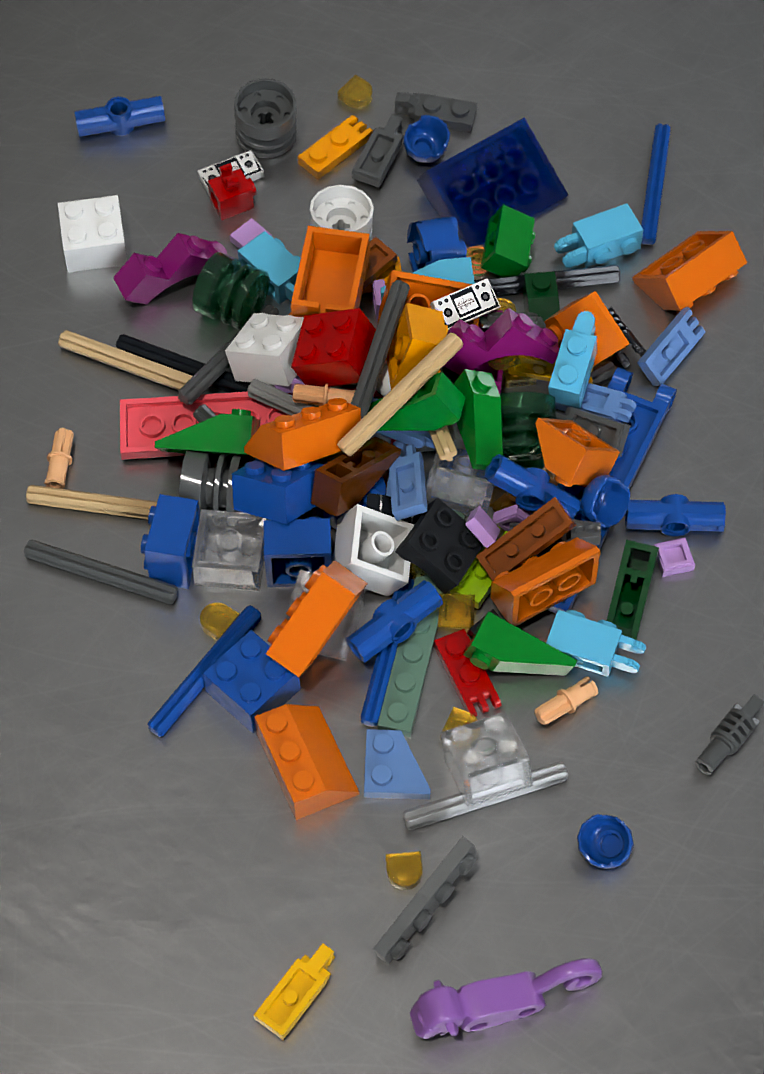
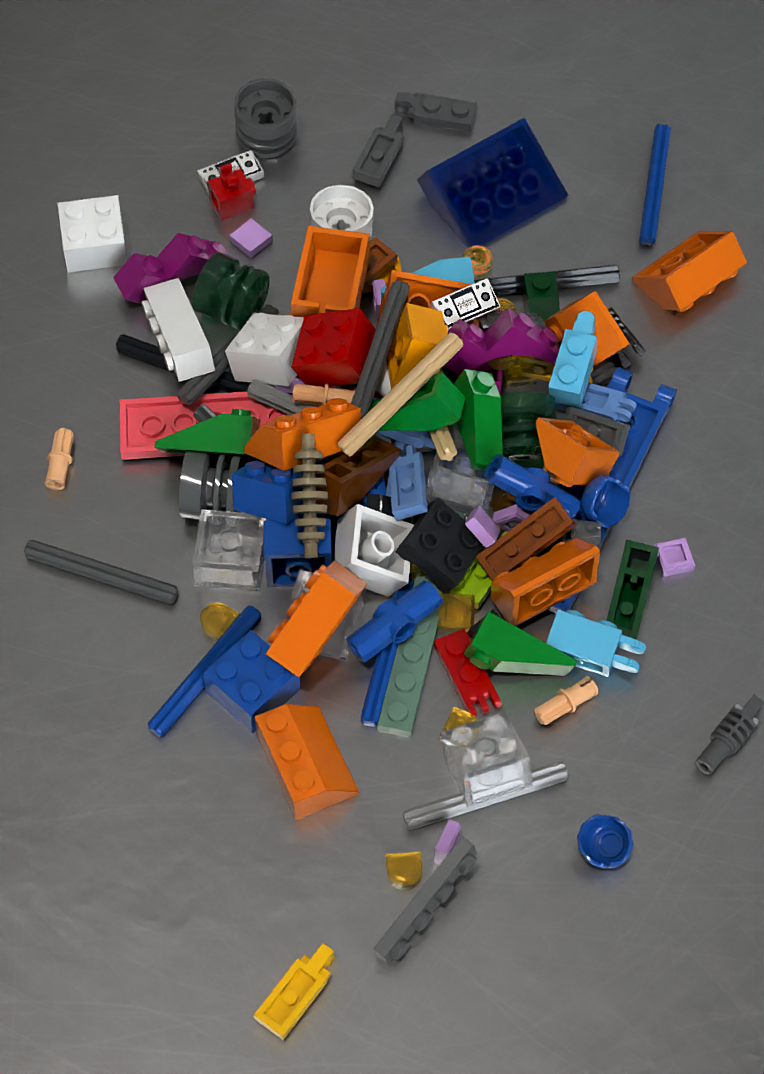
tan axle [26,485,157,519] -> none
tan axle [58,330,193,390] -> none
blue piece [74,96,166,137] -> none
blue brick [141,494,203,589] -> none
medium azure hinge [238,231,301,305] -> none
light orange hinge [298,115,374,180] -> none
clear yellow tile [337,75,372,108] -> none
medium blue wing [364,729,431,800] -> none
blue hair [403,115,450,163] -> none
blue brick [407,216,467,272] -> none
medium lavender animal [410,958,602,1039] -> none
green brick [481,204,536,277] -> none
medium azure hinge [554,203,643,268] -> none
blue piece [625,494,726,537] -> none
medium blue hinge [637,307,705,386] -> none
none -> white brick [141,278,215,382]
none -> dark tan piece [291,433,328,559]
none -> lavender tile [434,819,461,865]

